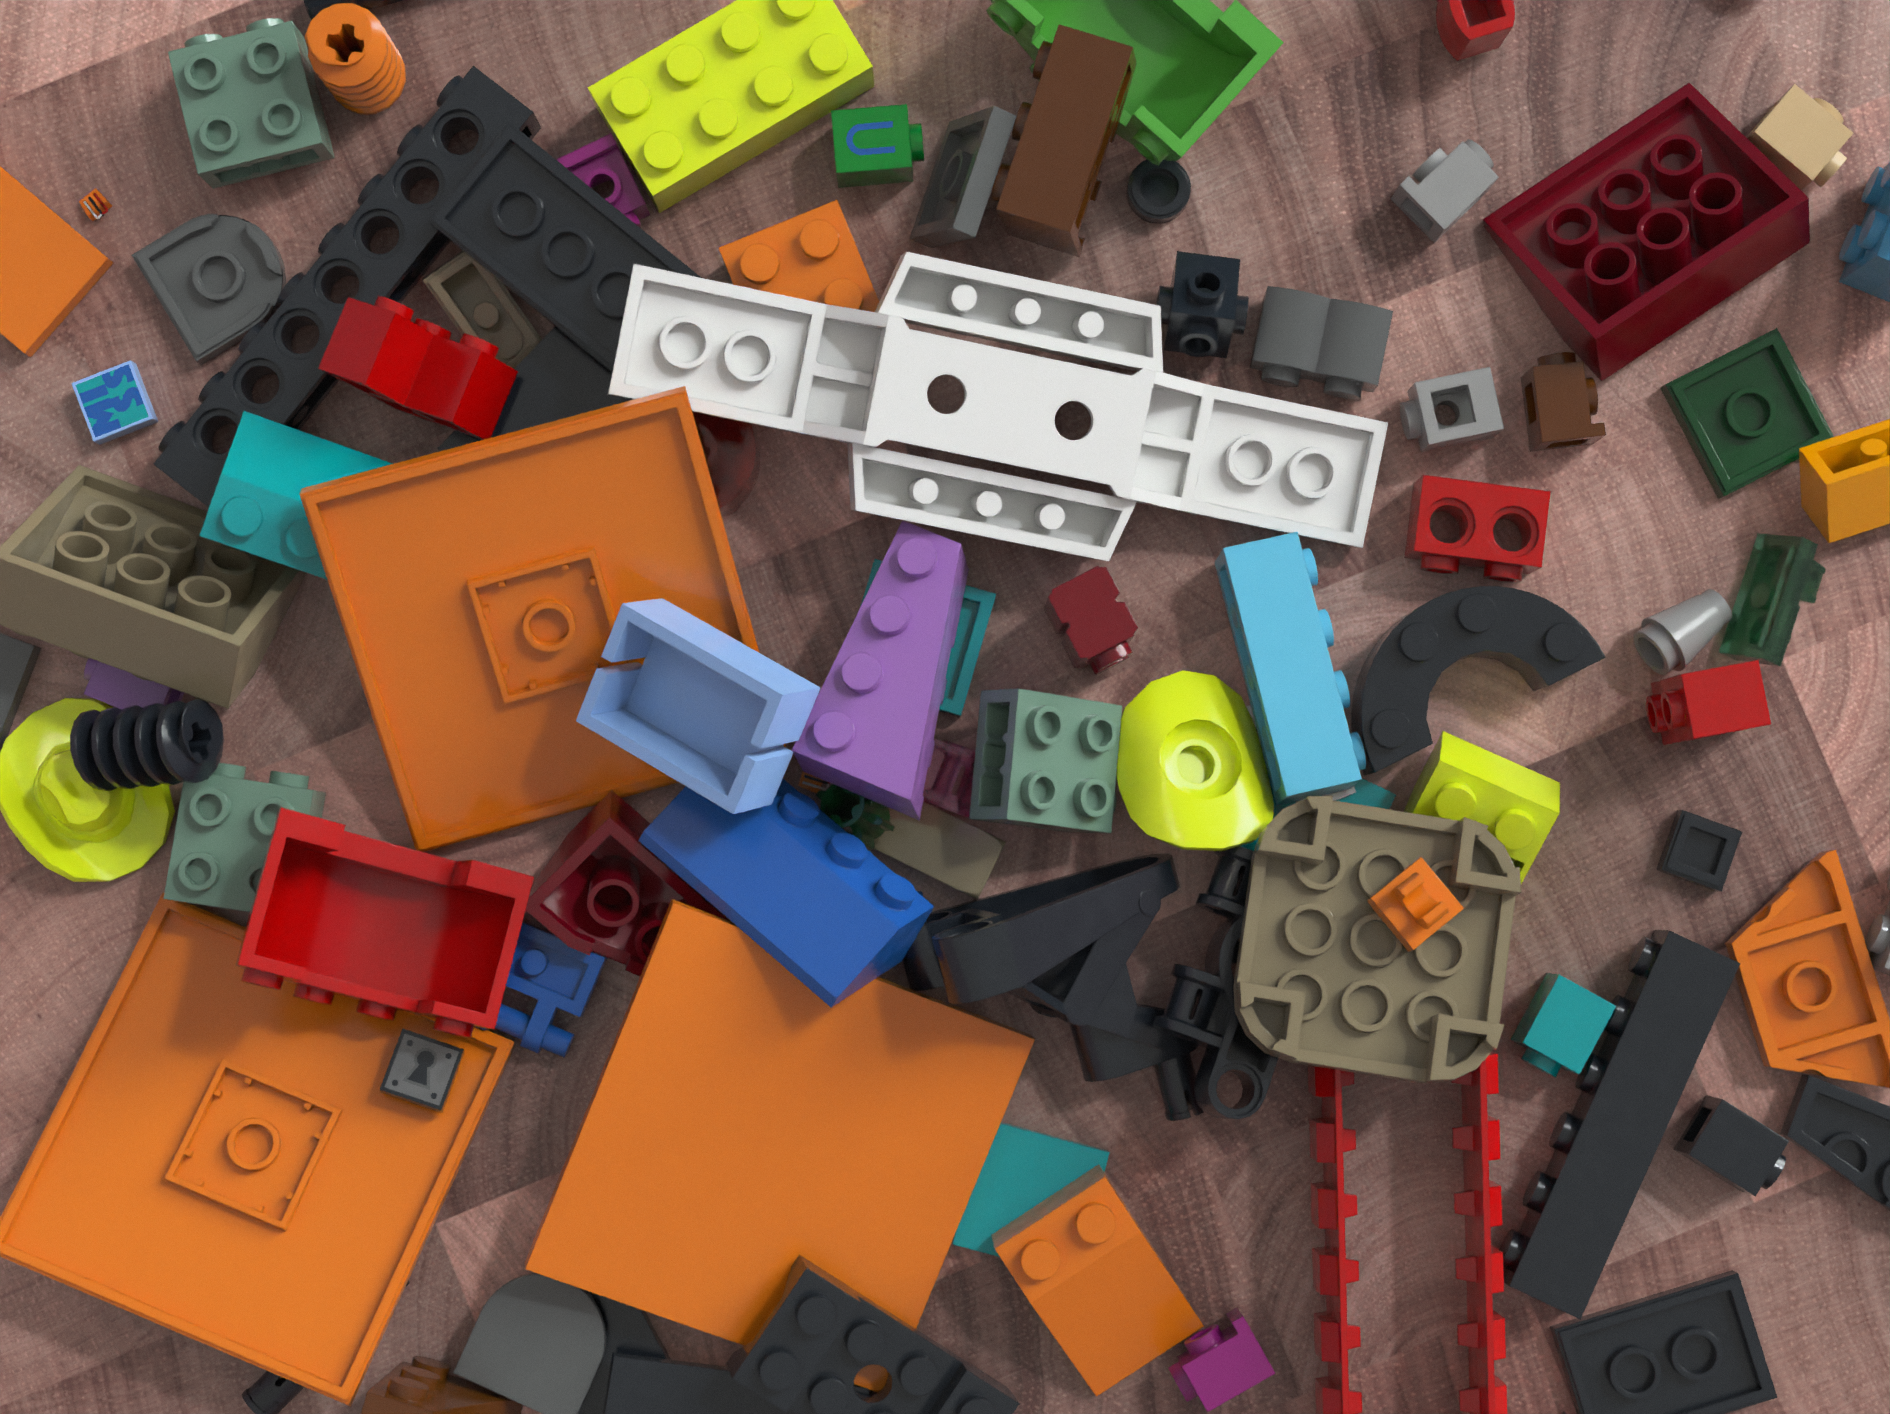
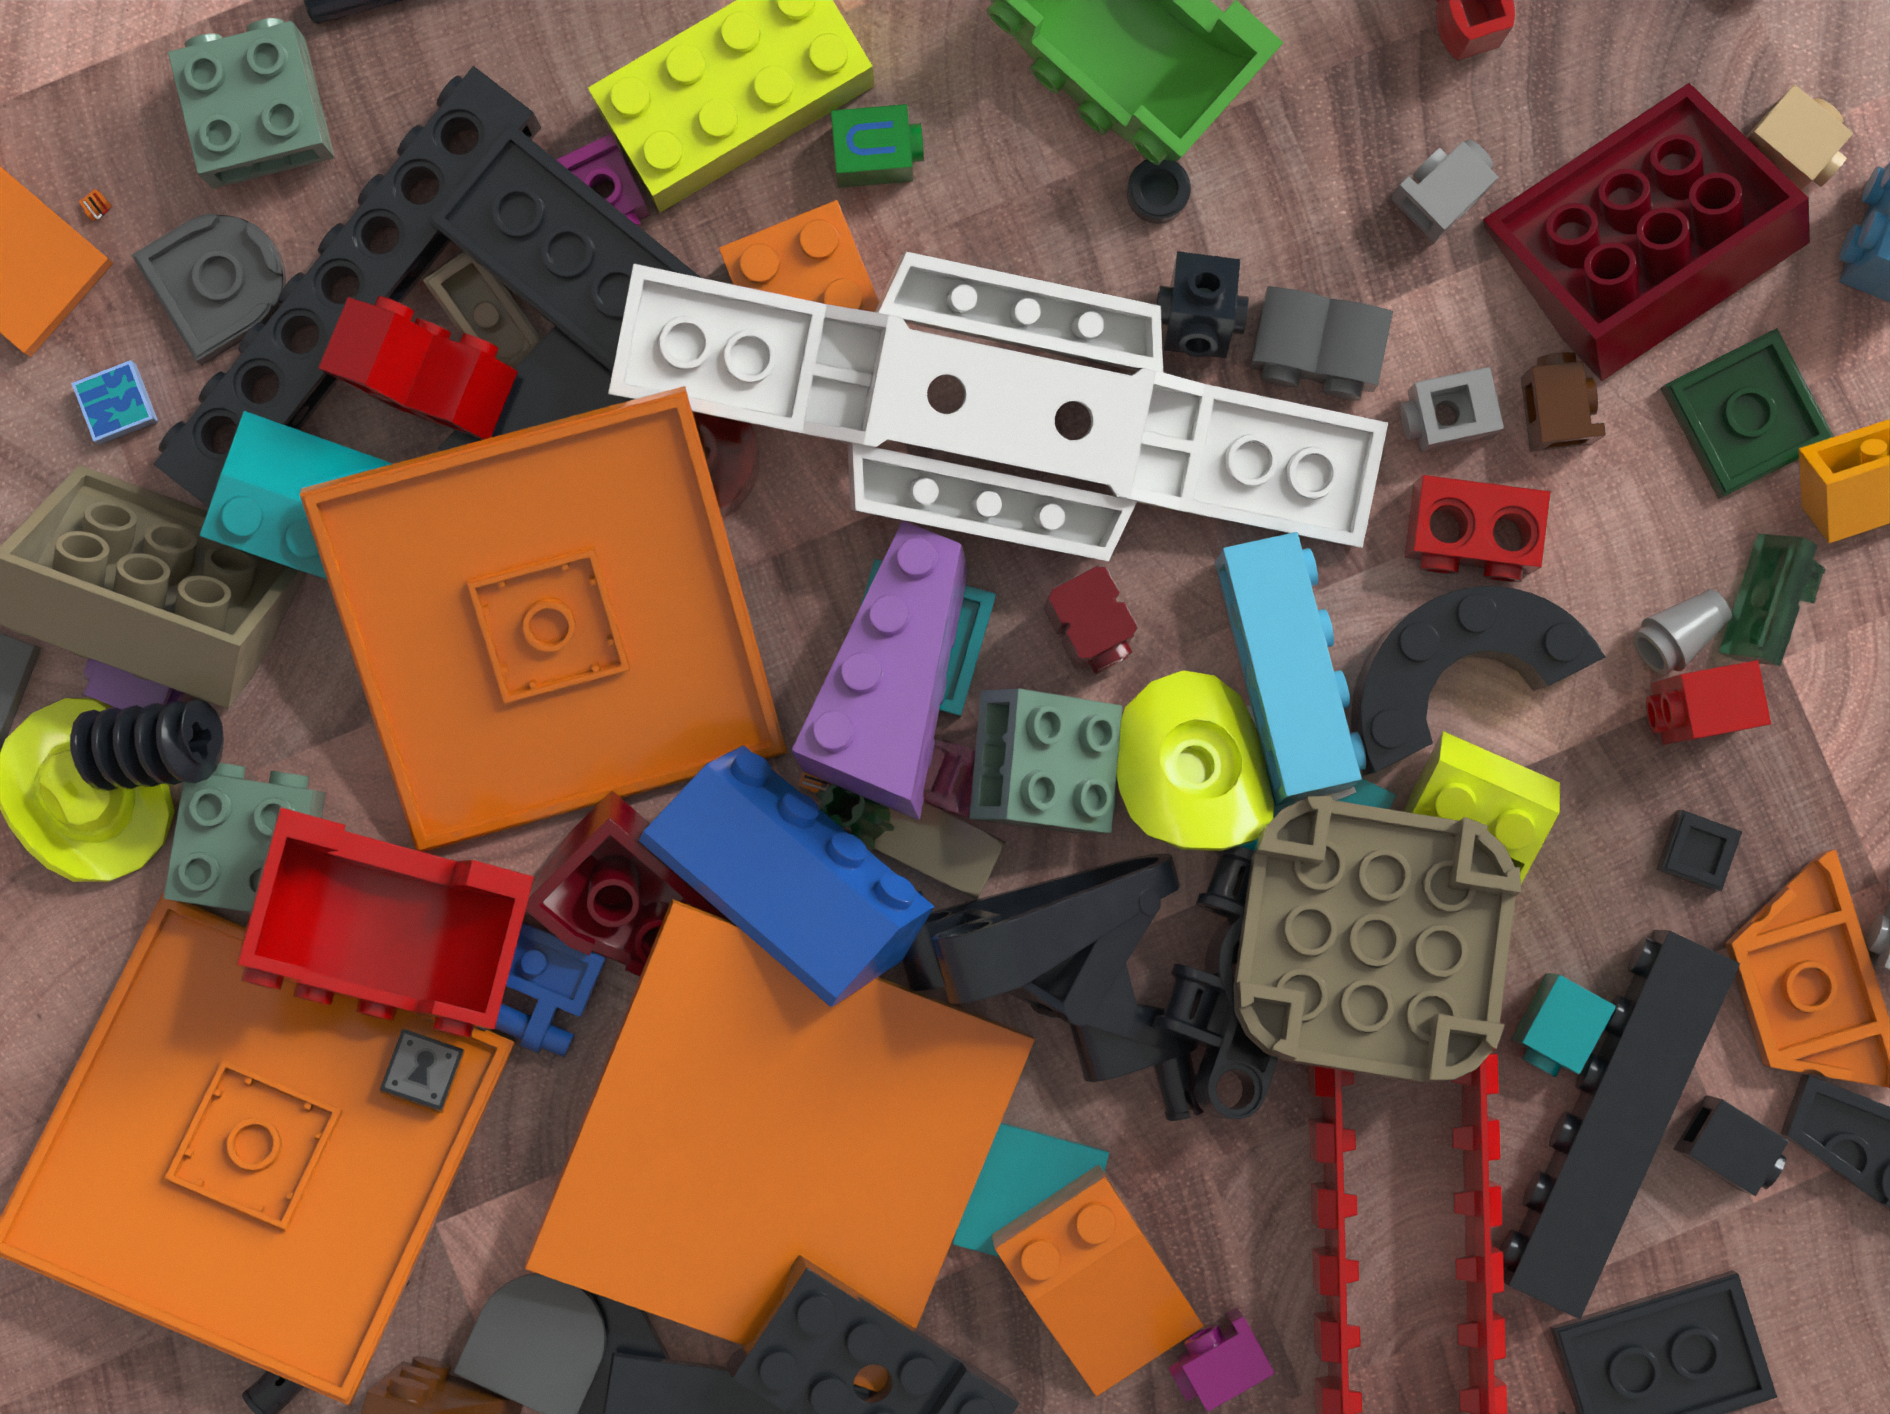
orange piece [305,3,406,115] -> none
light blue piece [576,598,820,814] -> none
dark grey tile [909,106,1017,248] -> none
reddish brown wedge [991,24,1137,258] -> none
orange tile [1367,857,1464,952] -> none

